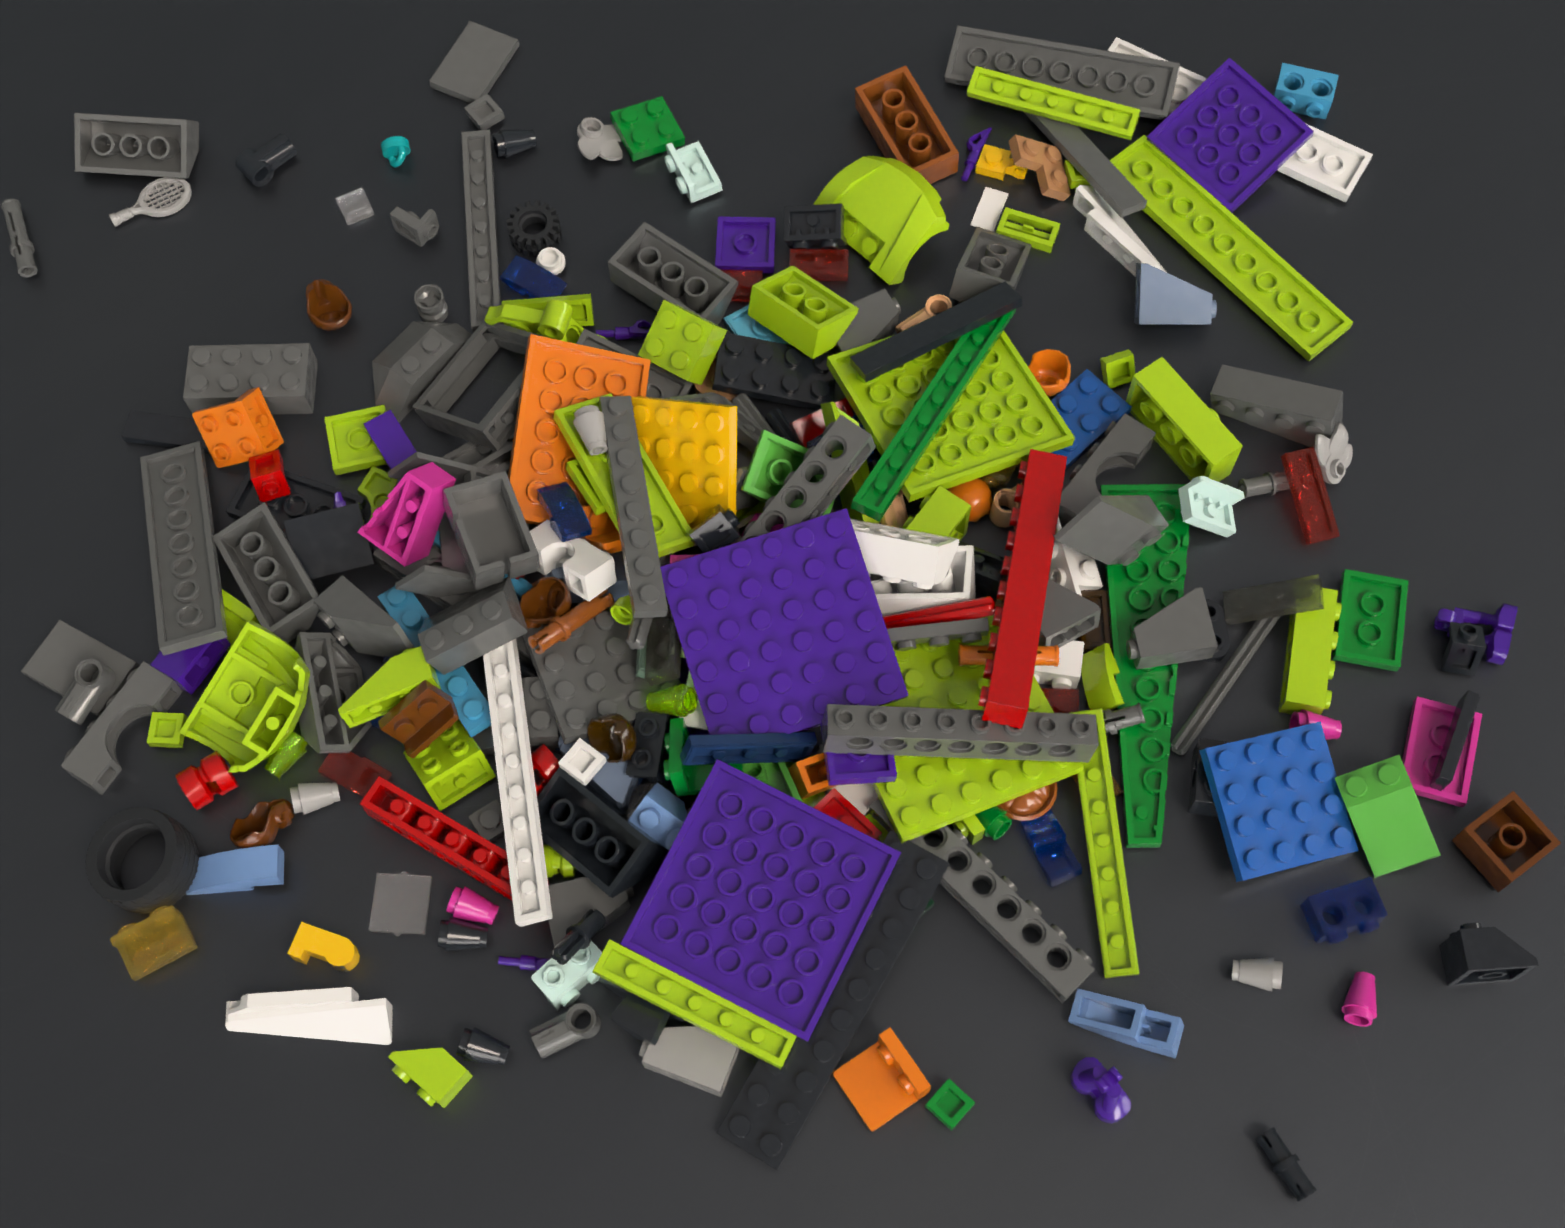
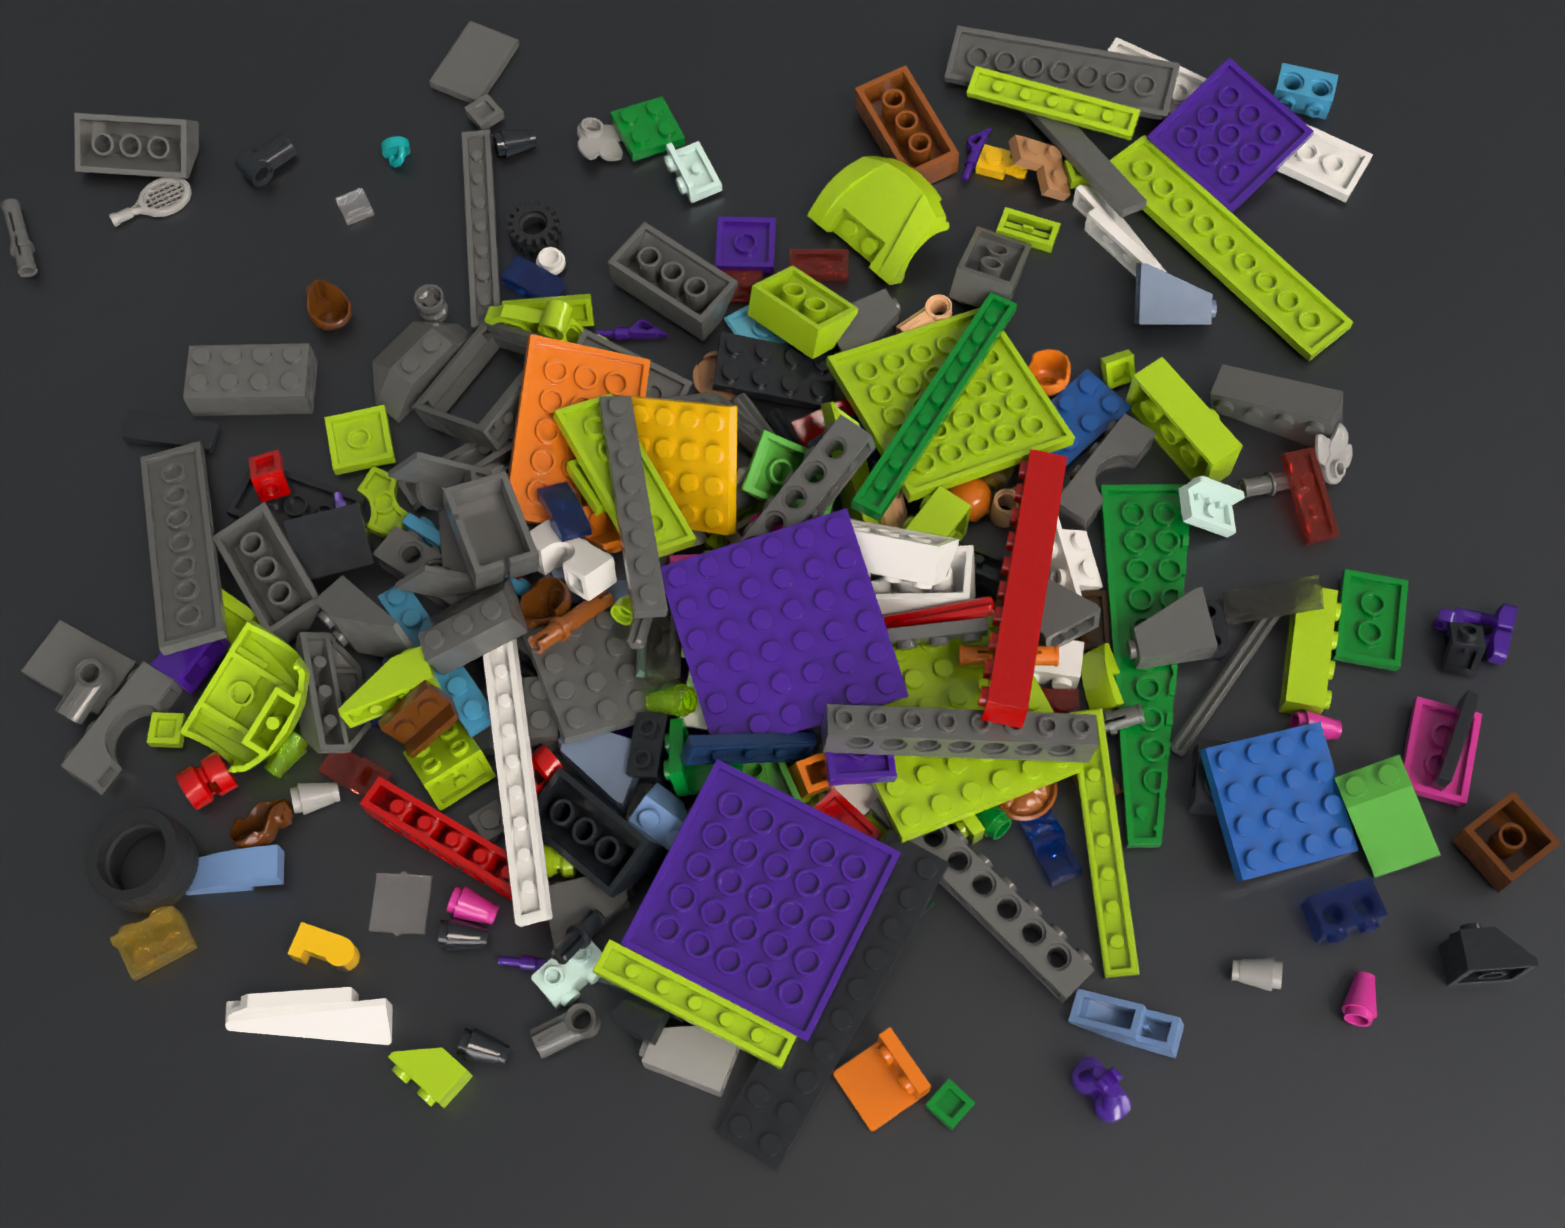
orange bracket [192,387,284,468] -> none
dark pink wedge [357,462,456,566] -> none
dark purple tile [364,410,417,483] -> none
dark grey bracket [390,206,439,247] -> none
white plate [558,738,607,786] -> none
light grey cone [573,405,608,455] -> none
dark brown hair [587,713,637,763] -> none
lime brick [638,300,727,385] -> none
black bracket [689,504,741,553] -> none
black bracket [784,203,847,252] -> none
black tile [850,281,1022,382] -> none
white sticker [970,187,1008,232] -> none
dark grey slope [1054,495,1169,566] -> none
black pin [1255,1127,1317,1202] -> none

